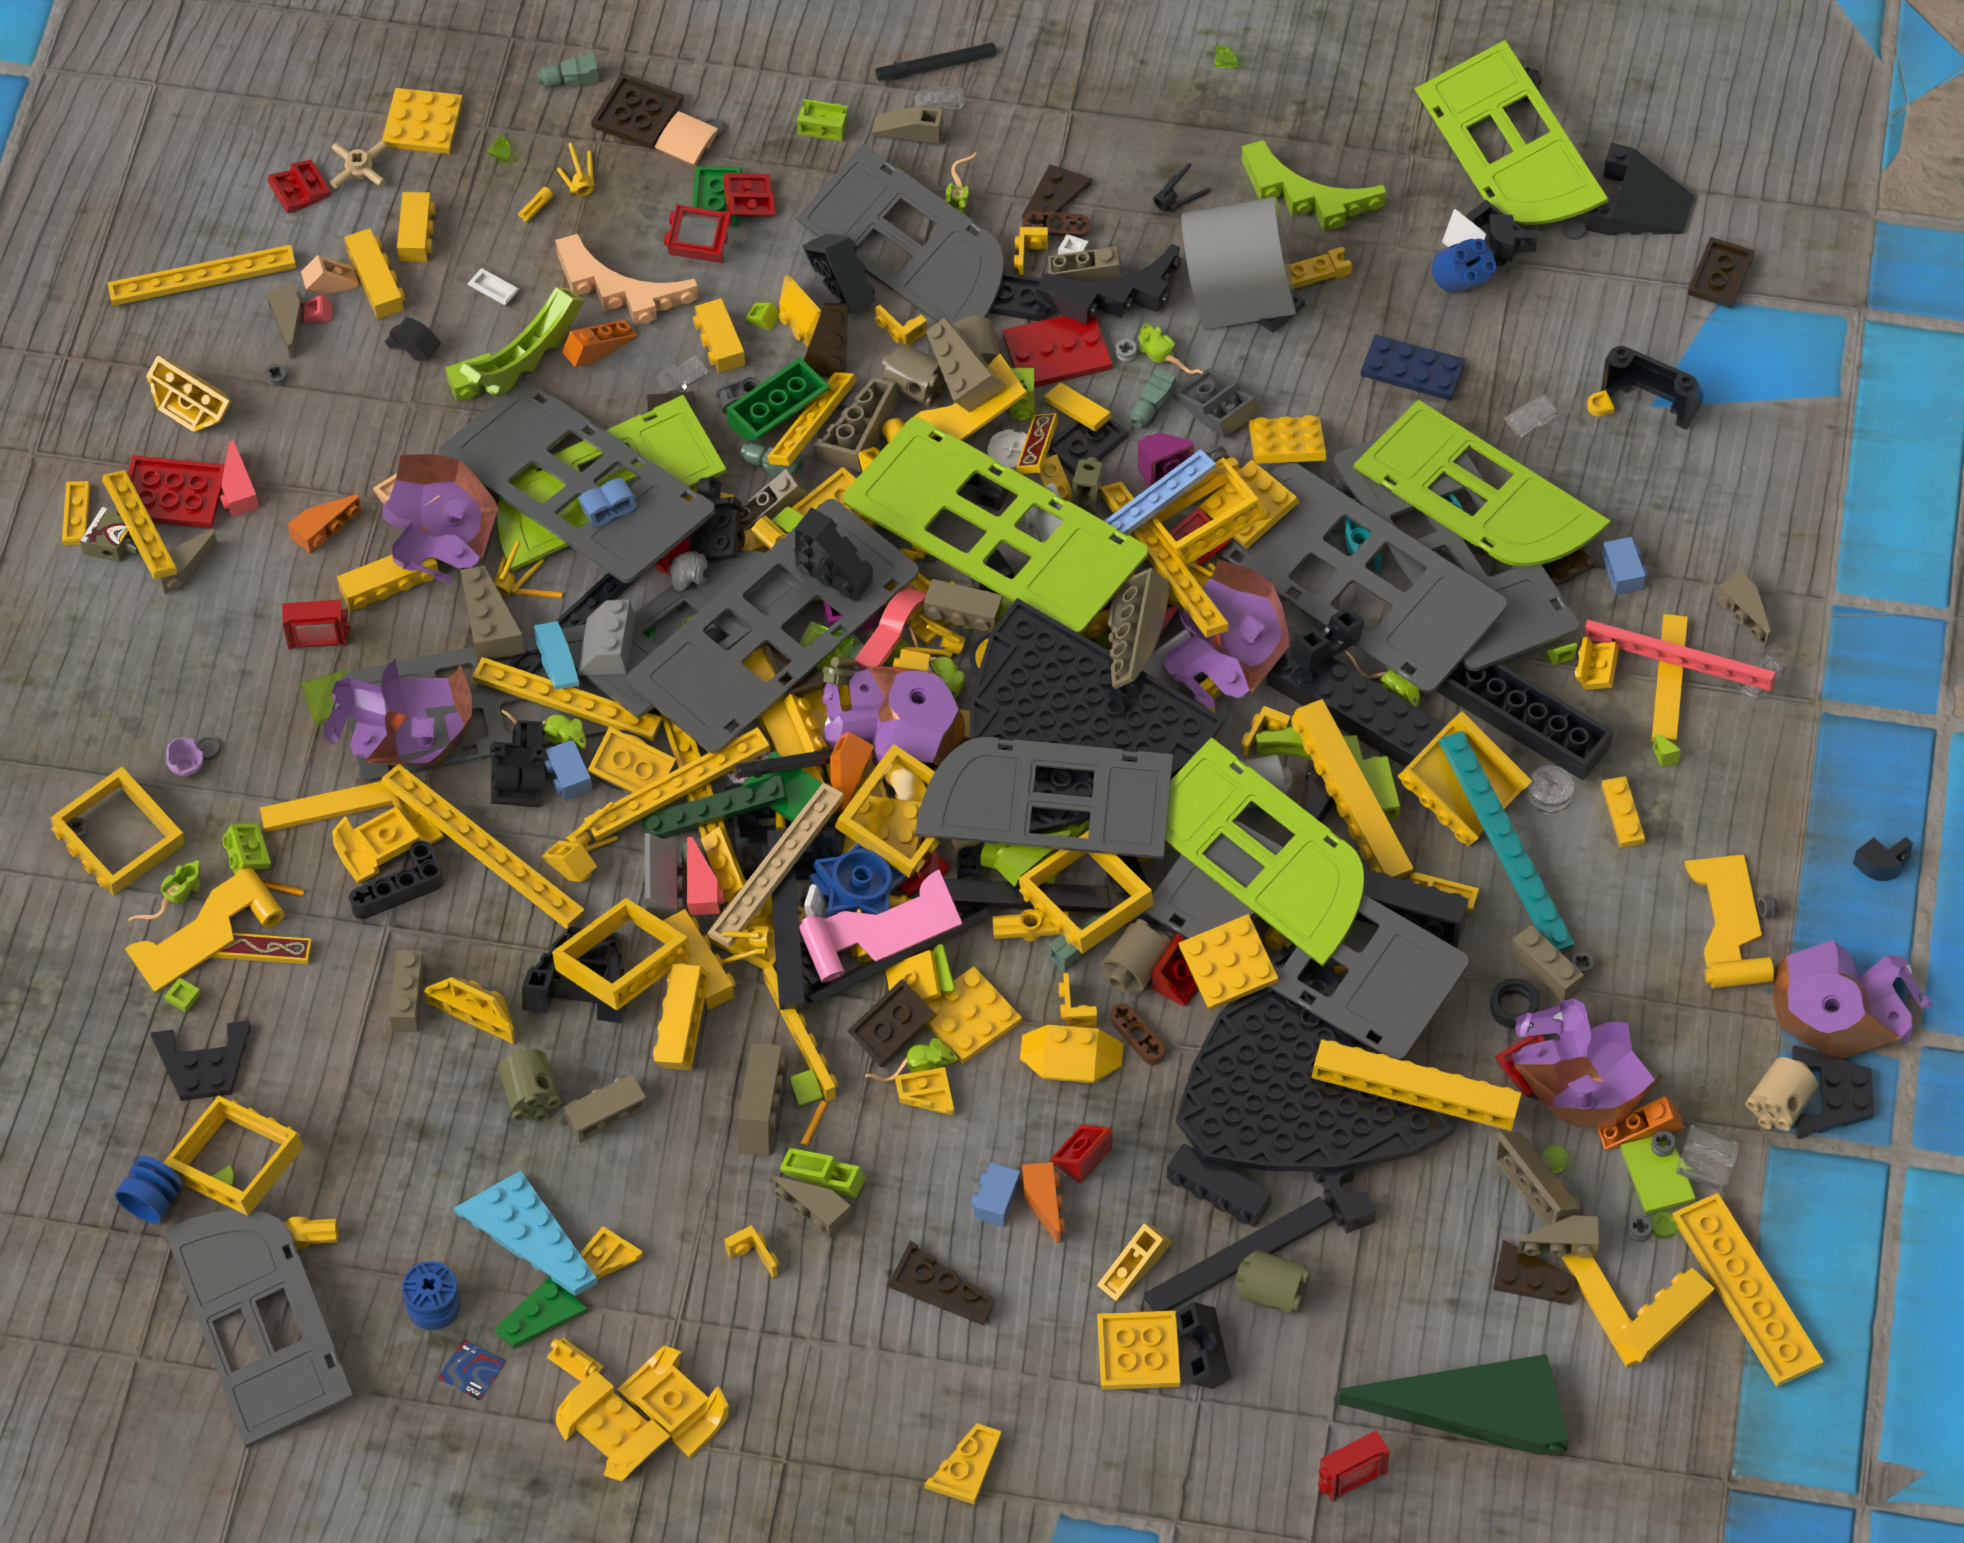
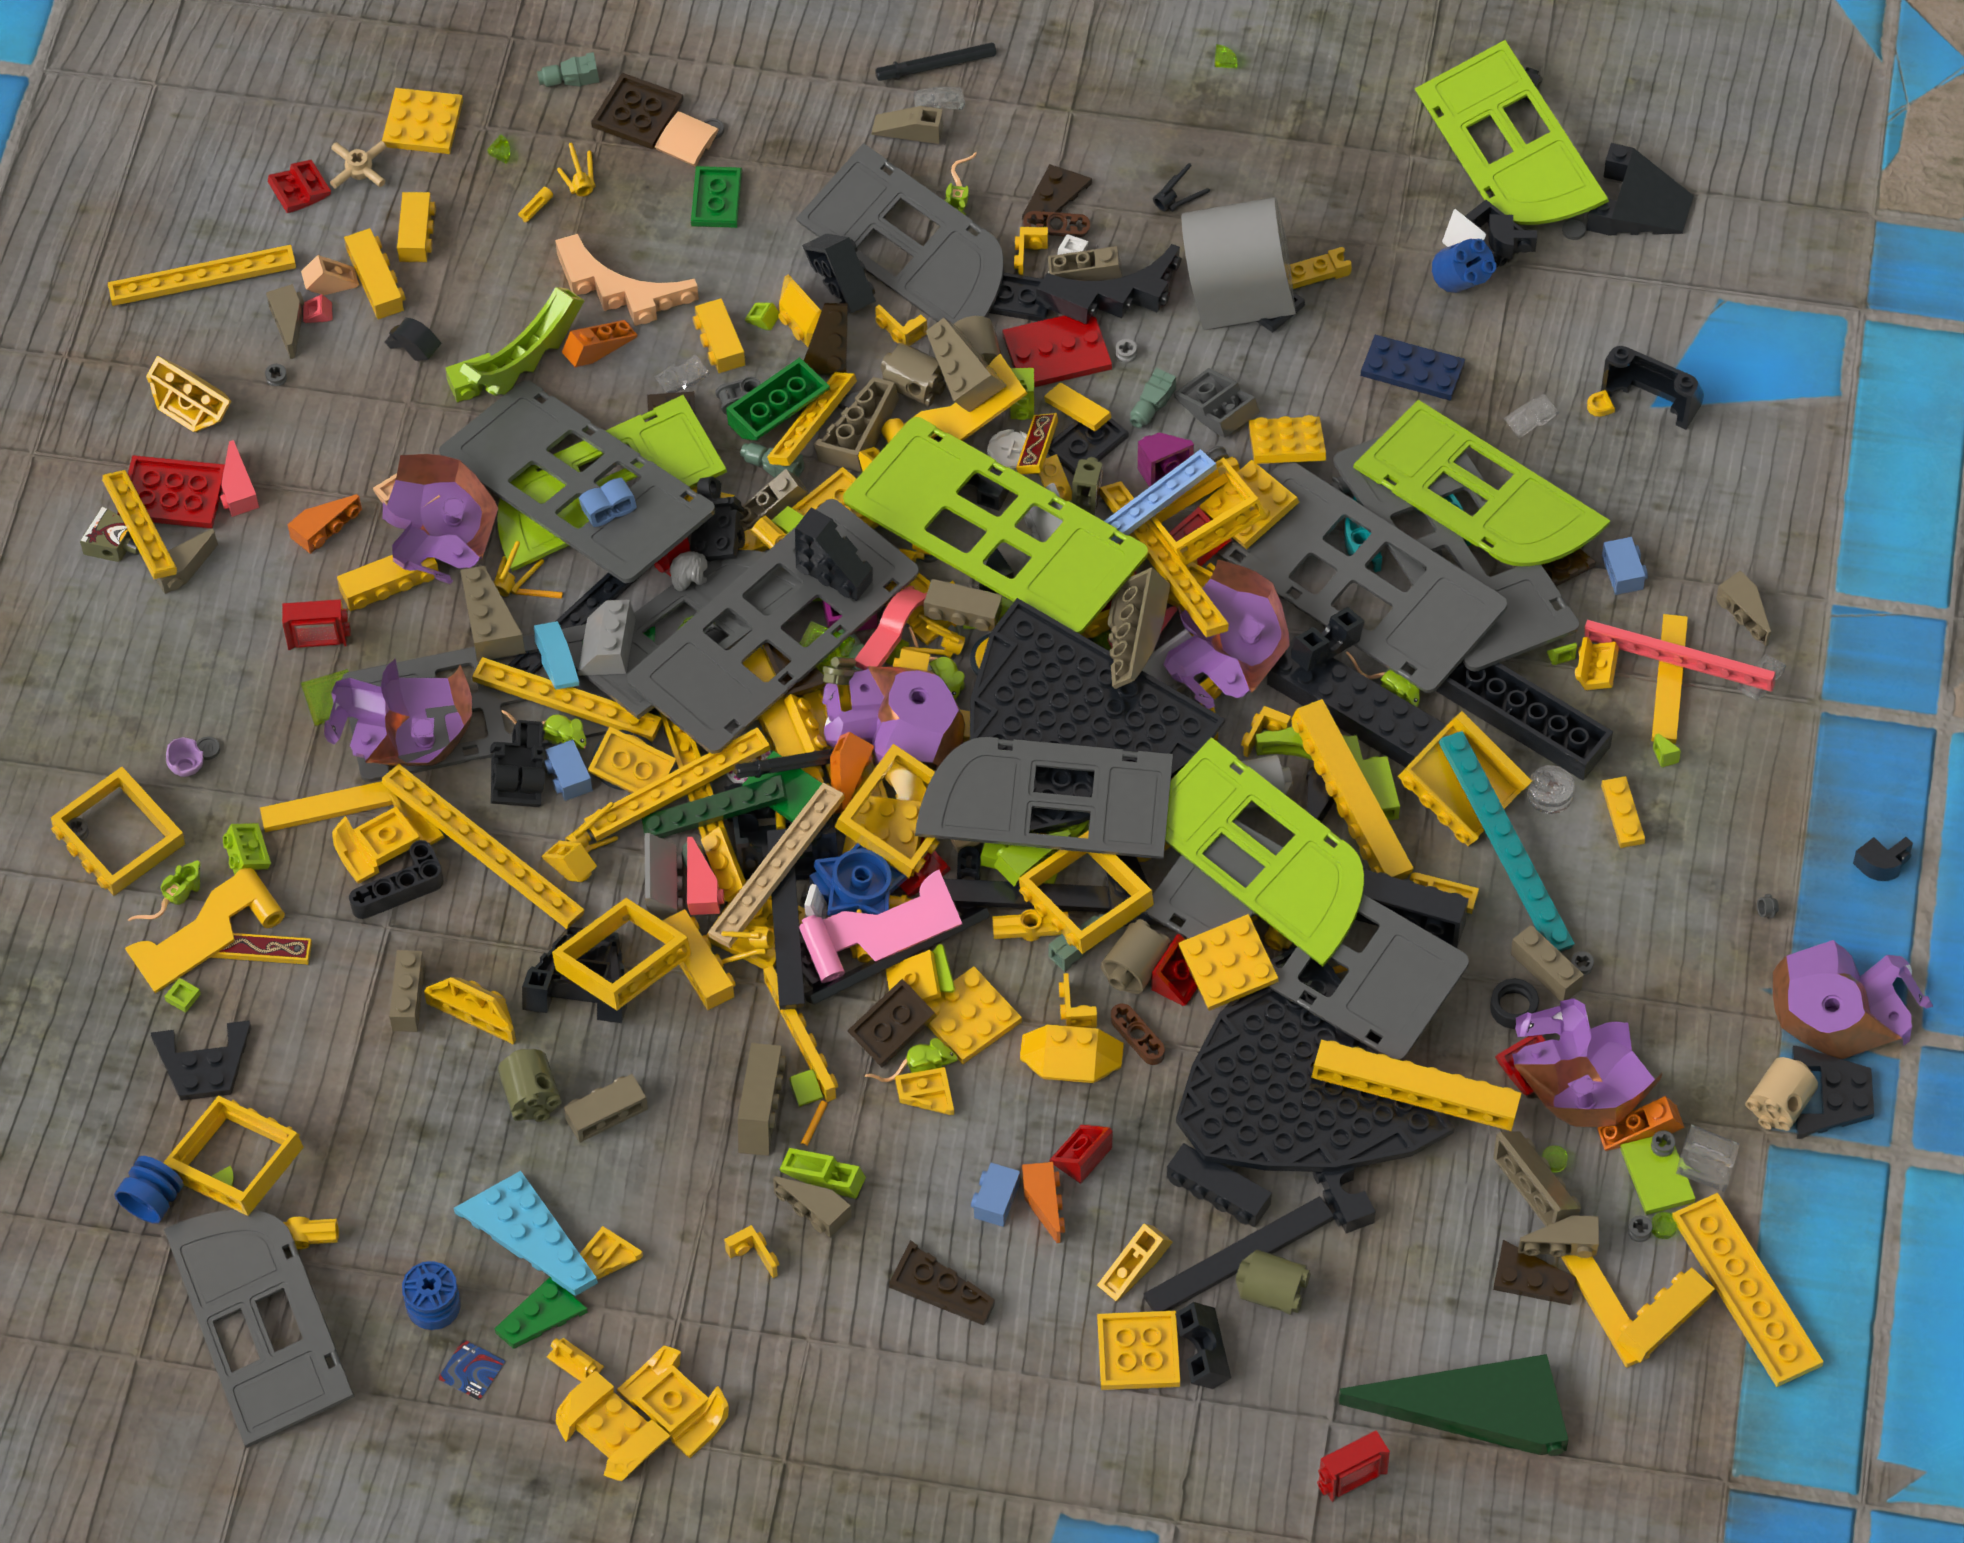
yellow tile [62,481,91,546] -> none
light orange piece [261,879,304,897] -> none
white tile [468,268,519,306] -> none
yellow brick [653,964,709,1071] -> none
red window [664,203,733,263] -> none
red slope [723,173,776,216] -> none
lime hinge [797,99,848,142] -> none
yellow wing [924,1423,1002,1505] -> none
lime animal [1138,324,1203,375] -> none
lime arch [1241,140,1386,231] -> none
yellow door [1684,854,1774,989] -> none
dark brown plate [1687,237,1755,309] -> none

